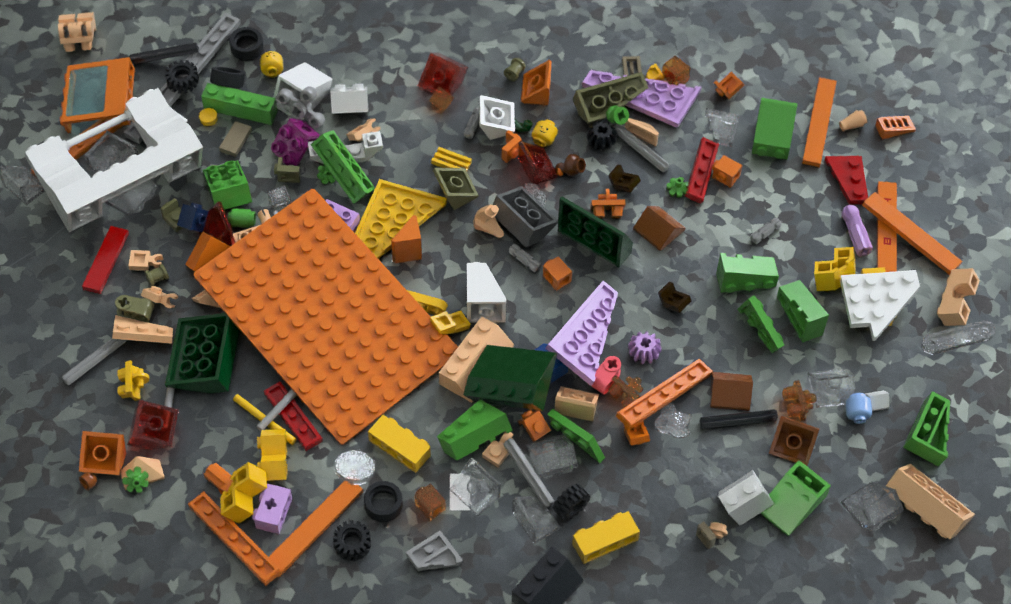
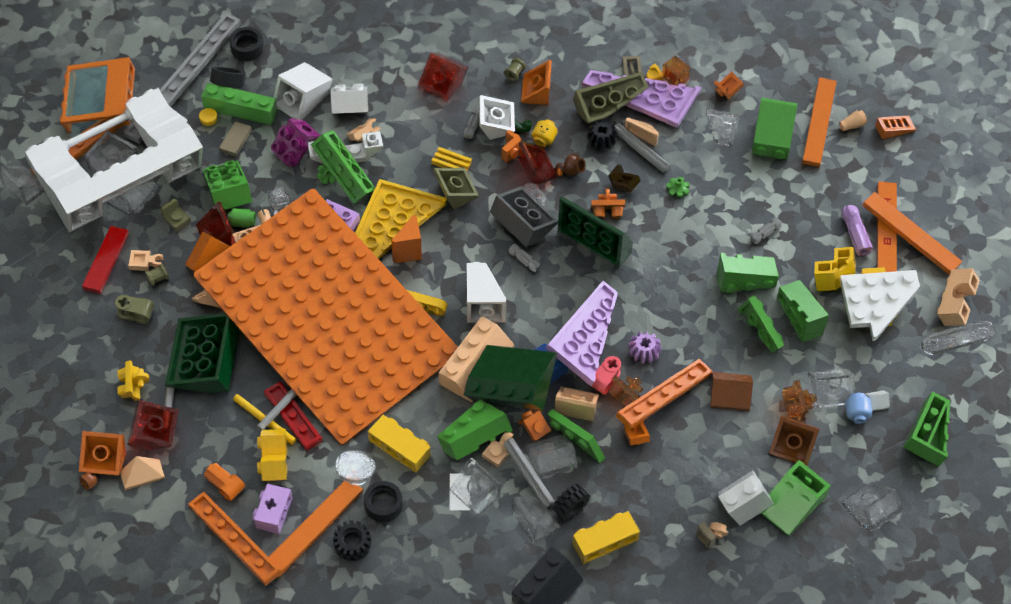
light nougat hips [58,12,96,52] -> none
light grey axle [62,338,128,385] -> none
light nougat wing [112,315,173,344] -> none
bright green plant [122,467,149,493] -> none
black axle [130,43,199,65] -> none
light nougat plate [141,286,178,308] -> none
black tyre [165,60,199,94] -> none
dark blue brick [177,202,209,232] -> none
yellow brick [220,462,267,523] -> none
yellow head [260,51,283,78] -> none
olive bracket [274,157,301,183] -> none
light grey gear [276,86,325,129] -> none
light grey wing [406,531,463,571] -> none
clear orange brick [414,483,446,521] -> none
clear orange tile [429,86,454,112] -> none
yellow slope [430,310,471,334] -> none
light nougat animal [473,204,504,238] -> none
orange brick [543,256,572,291] -> none
bright green wheel [606,105,629,125] -> none
dark orange slope [633,206,686,251] -> none
clear plate [654,403,692,438] -> none
dark brown bracket [658,282,692,313] -> none
red tile [684,137,719,204] -> none
black axle [700,409,778,429] -> none
orange brick [712,155,742,188] -> none
red wing [824,156,868,205] -> none
light nougat slope [885,463,975,539] -> none

